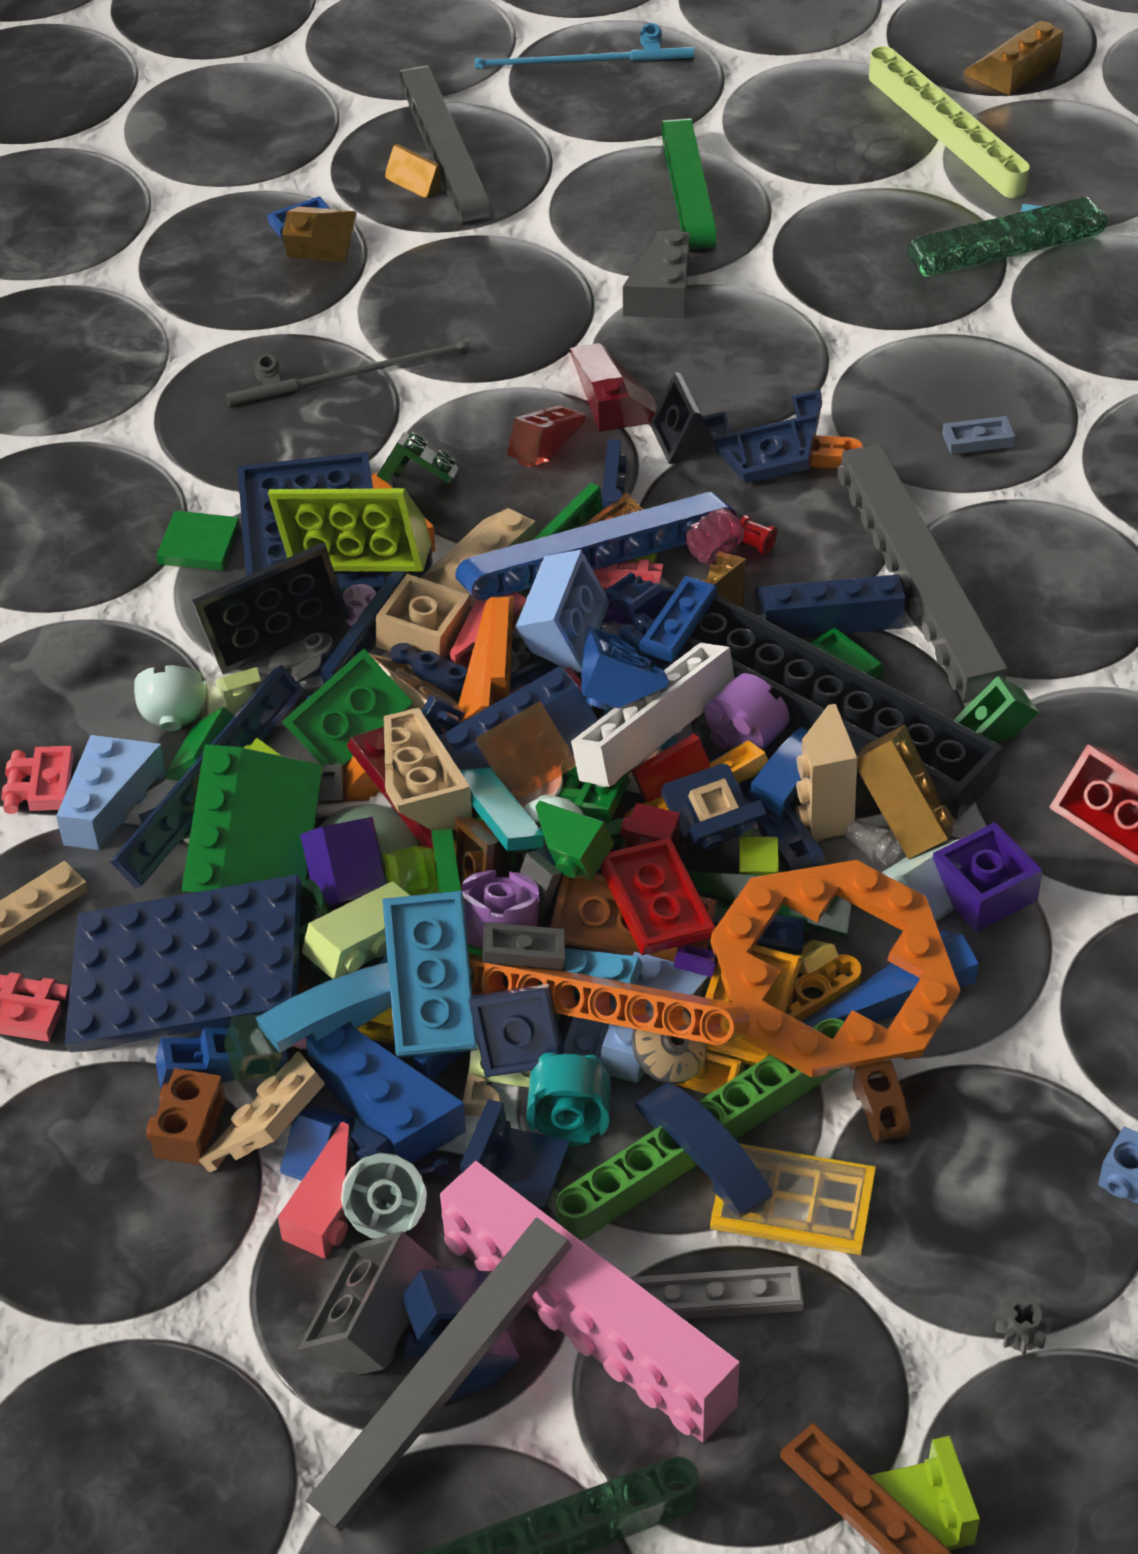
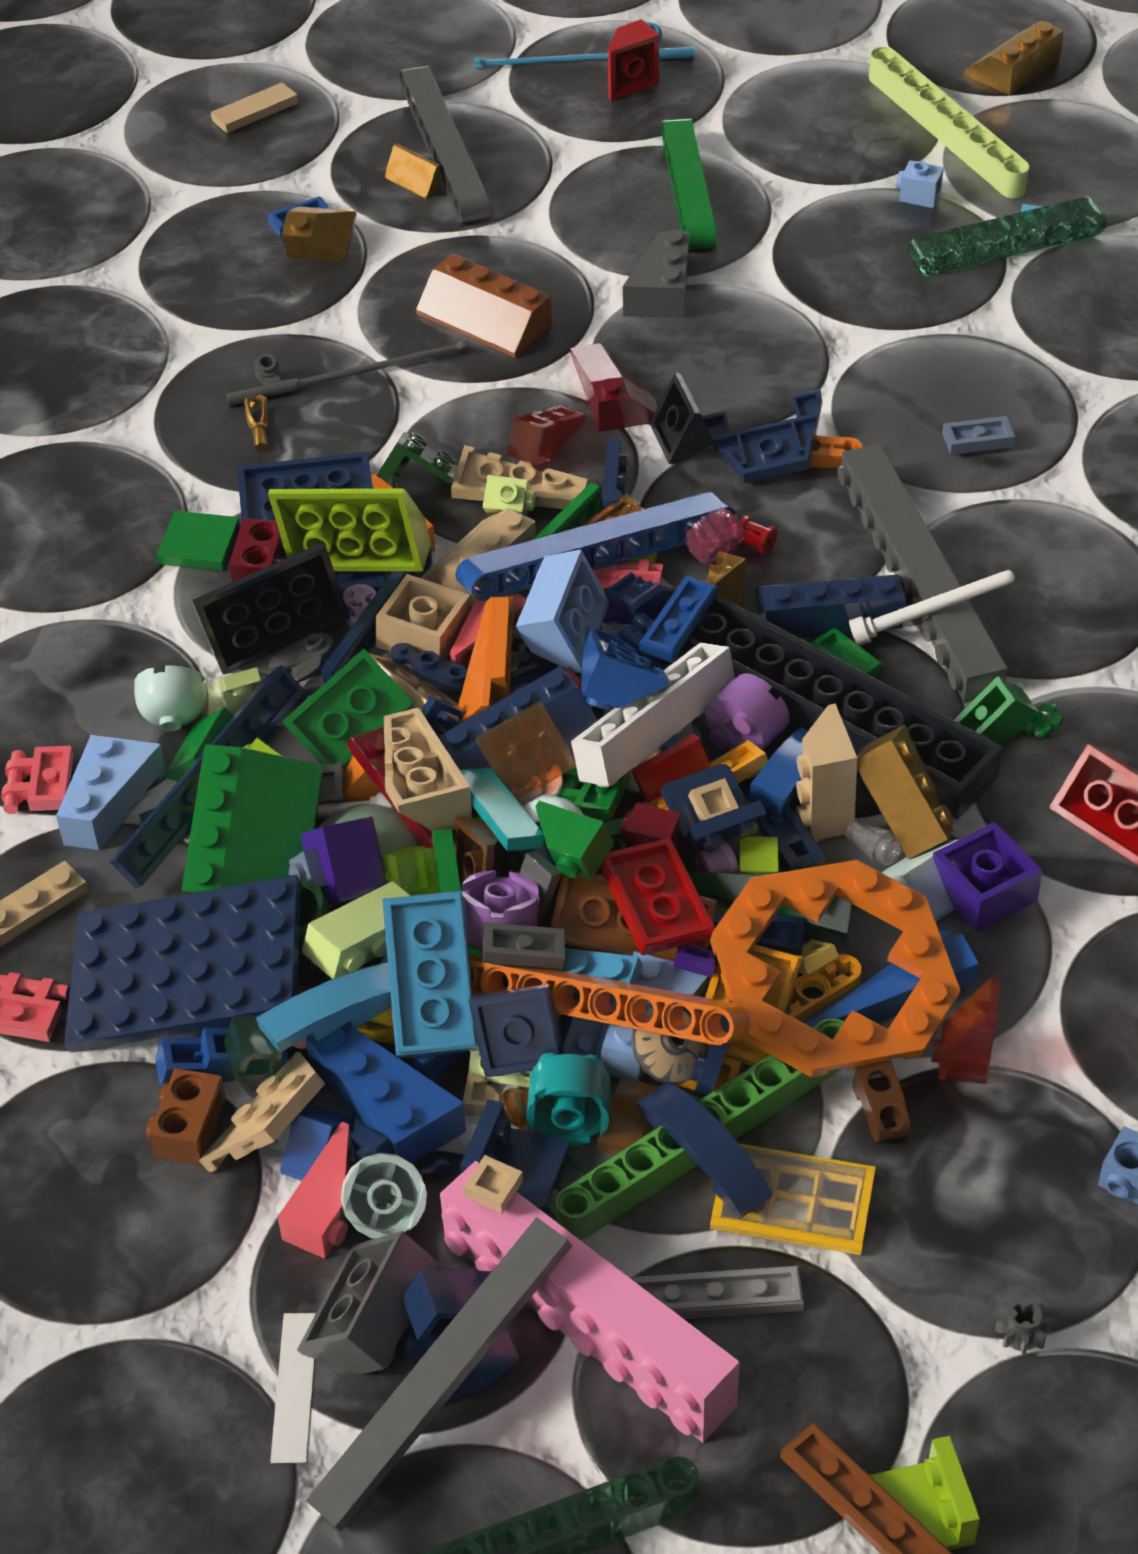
none -> tan tile [211,82,298,133]
none -> dark red brick [229,519,287,582]
none -> pearl gold piece [244,395,269,452]
none -> white sticker [270,1313,316,1463]
none -> sand blue plate [289,848,327,889]
none -> slope [416,254,552,358]
none -> tan wing [451,445,588,509]
none -> tan plate [463,1155,523,1214]
none -> yellowish green brick [483,475,535,517]
none -> clear orange plate [499,1087,528,1128]
none -> clear orange tile [597,1077,659,1155]
none -> red slope [608,19,659,101]
none -> dark blue plate [690,1015,730,1098]
none -> lavender wheel [695,842,739,874]
none -> white piece [849,570,1015,646]
none -> light blue brick [896,160,944,208]
none -> clear red slope [931,977,999,1084]
none -> green plant [1021,701,1063,738]

